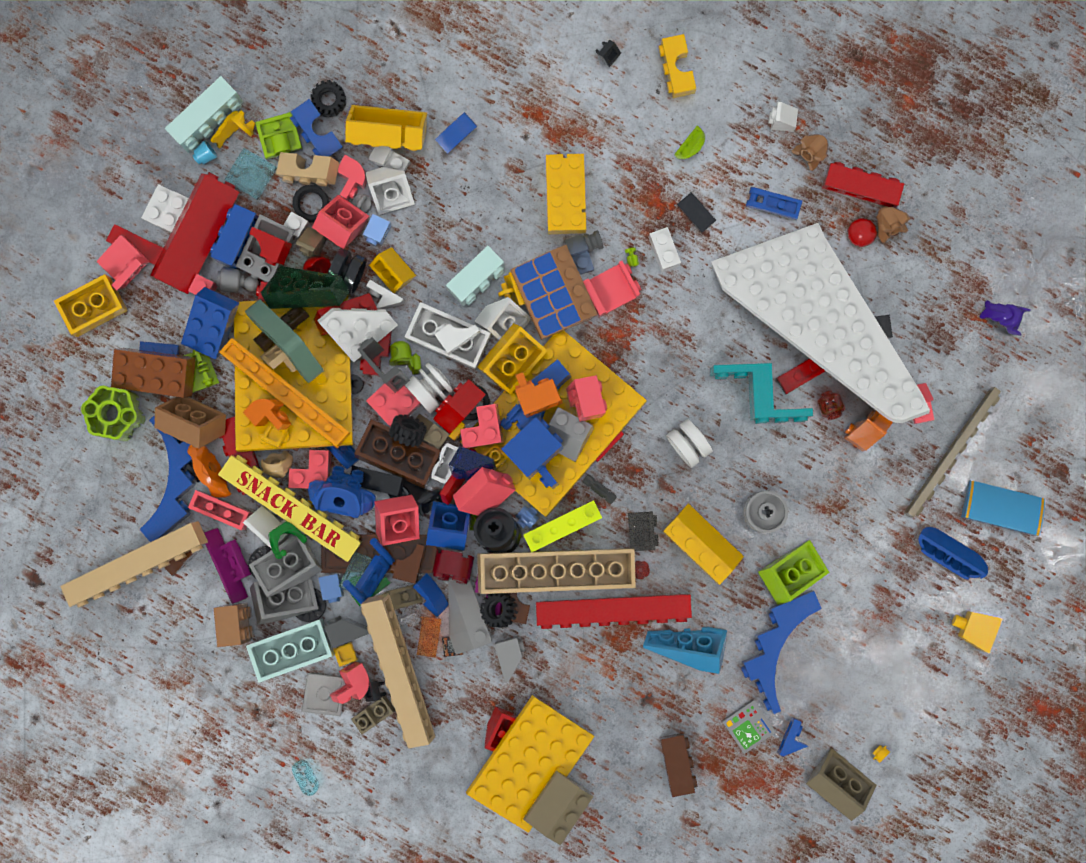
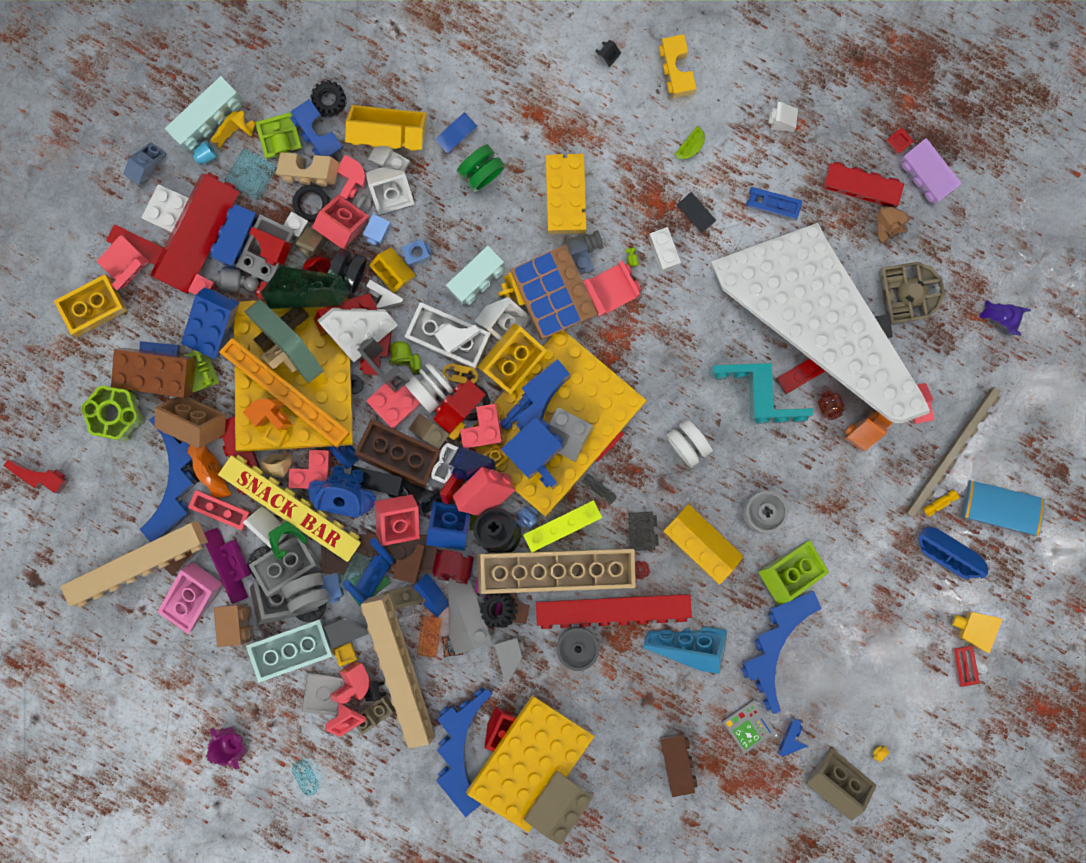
black tyre [389,414,427,447] -> none
orange hinge [515,372,563,418] -> none
coral brick [566,375,607,422] -> none
medium nougat brick [792,134,829,171] -> none
red hair [847,218,877,247] -> none
none -> red slope [3,460,69,494]
none -> sand blue slope [123,142,166,185]
none -> bright pink slope [158,561,223,634]
none -> magenta hair [206,727,248,770]
none -> light grey wheel [281,573,331,615]
none -> coral slope [325,703,366,737]
none -> medium blue brick [401,239,432,268]
none -> blue arch [436,687,493,818]
none -> yellow beam [443,363,479,384]
none -> green wheel [457,144,506,192]
none -> dark grey wheel [557,627,599,671]
none -> dark tan connector [879,262,945,325]
none -> red plate [886,127,914,155]
none -> lavender slope [900,138,962,205]
none -> yellow axle [923,490,959,517]
none -> red tile [953,645,980,687]

